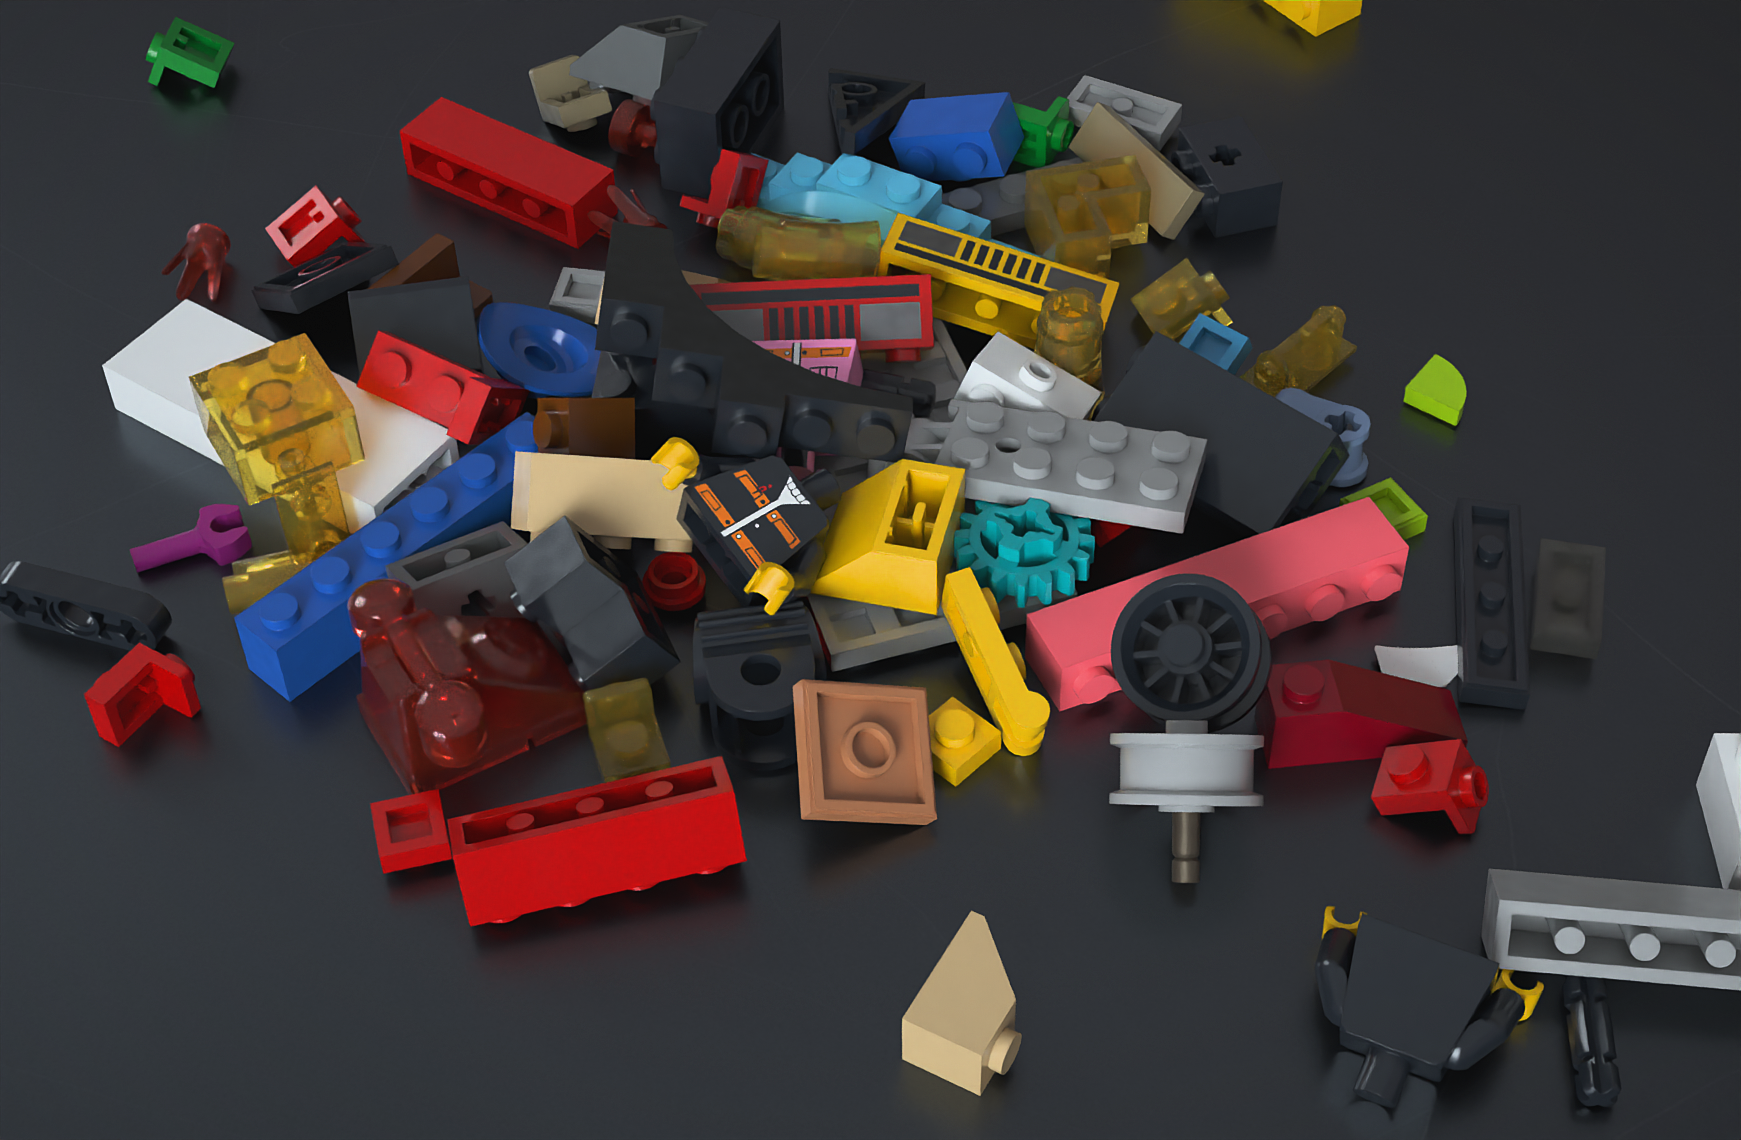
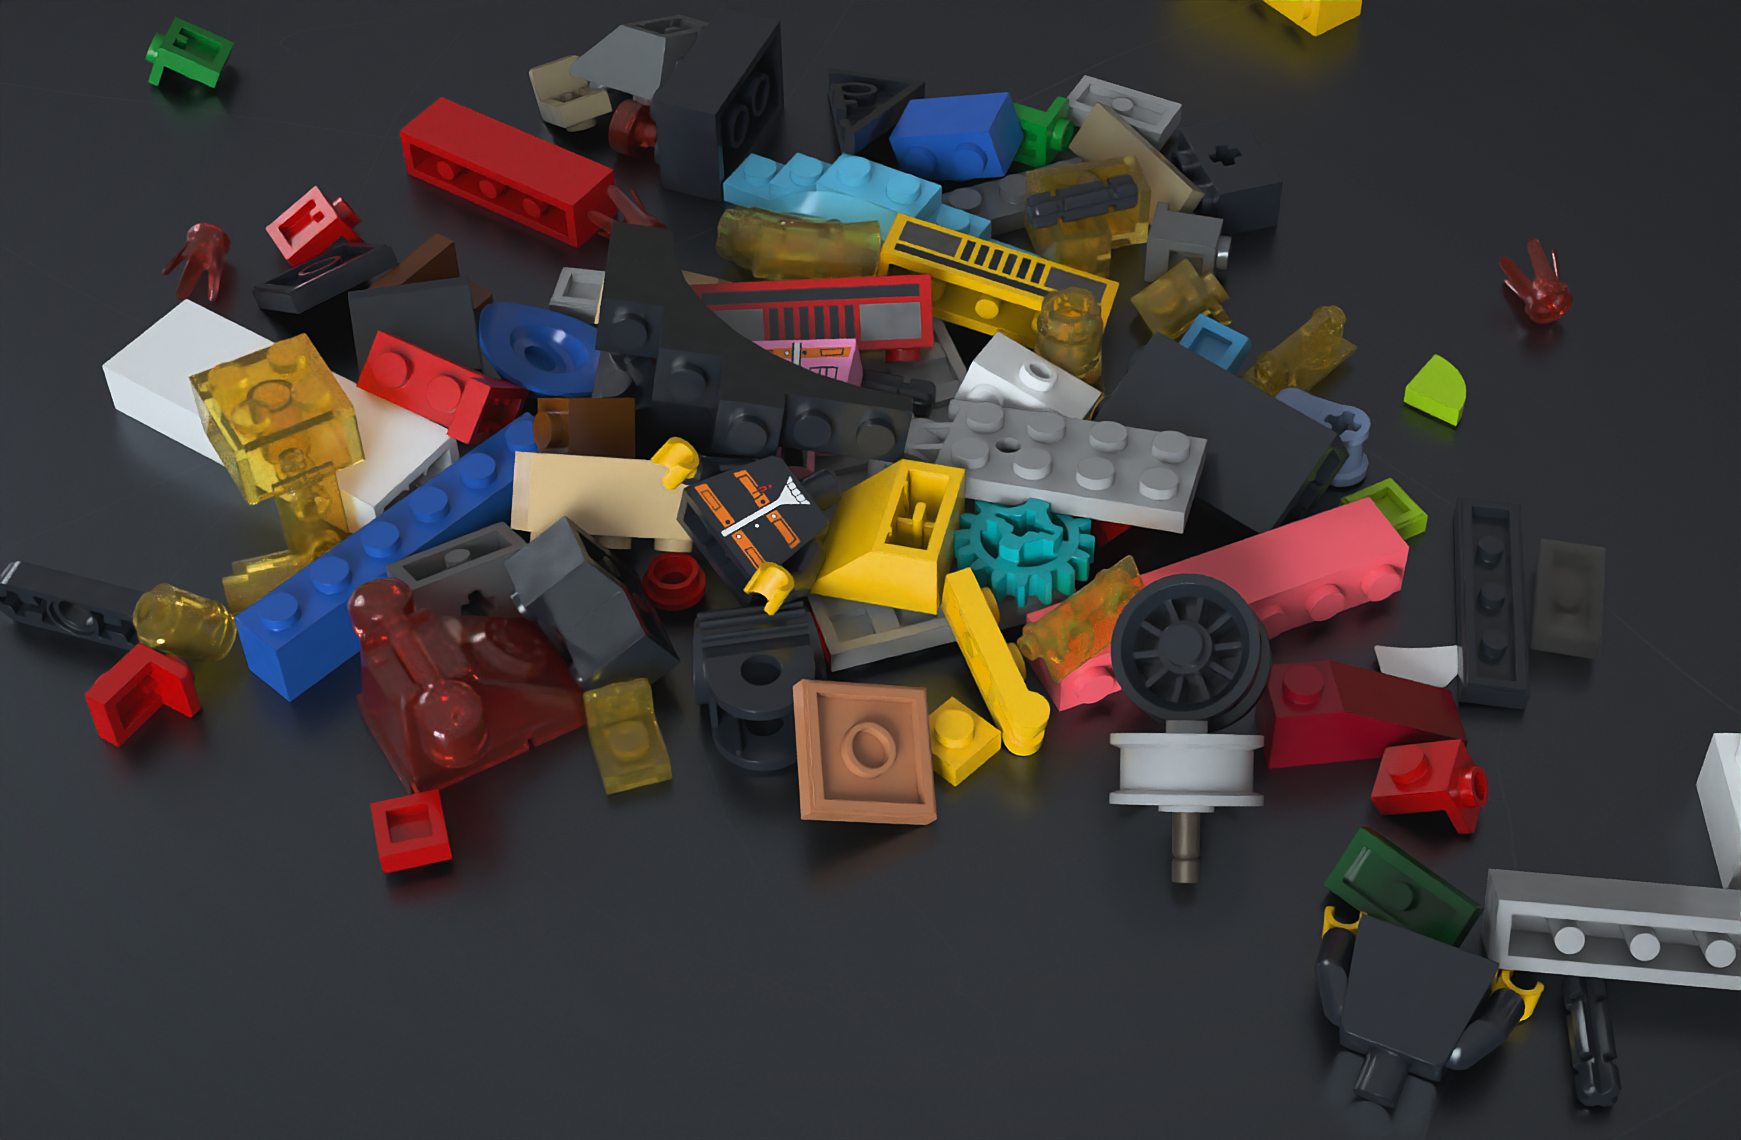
magenta bar [129,504,253,573] -> none
red brick [447,756,747,927] -> none
red bracket [680,149,769,230] -> none
tan slope [902,910,1022,1096] -> none
none -> clear yellow brick [133,583,237,663]
none -> clear yellow hinge [1017,555,1144,683]
none -> black axle [1026,174,1138,229]
none -> dark grey brick [1144,202,1233,292]
none -> dark green plate [1323,826,1485,948]
none -> clear red piece [1499,238,1573,324]

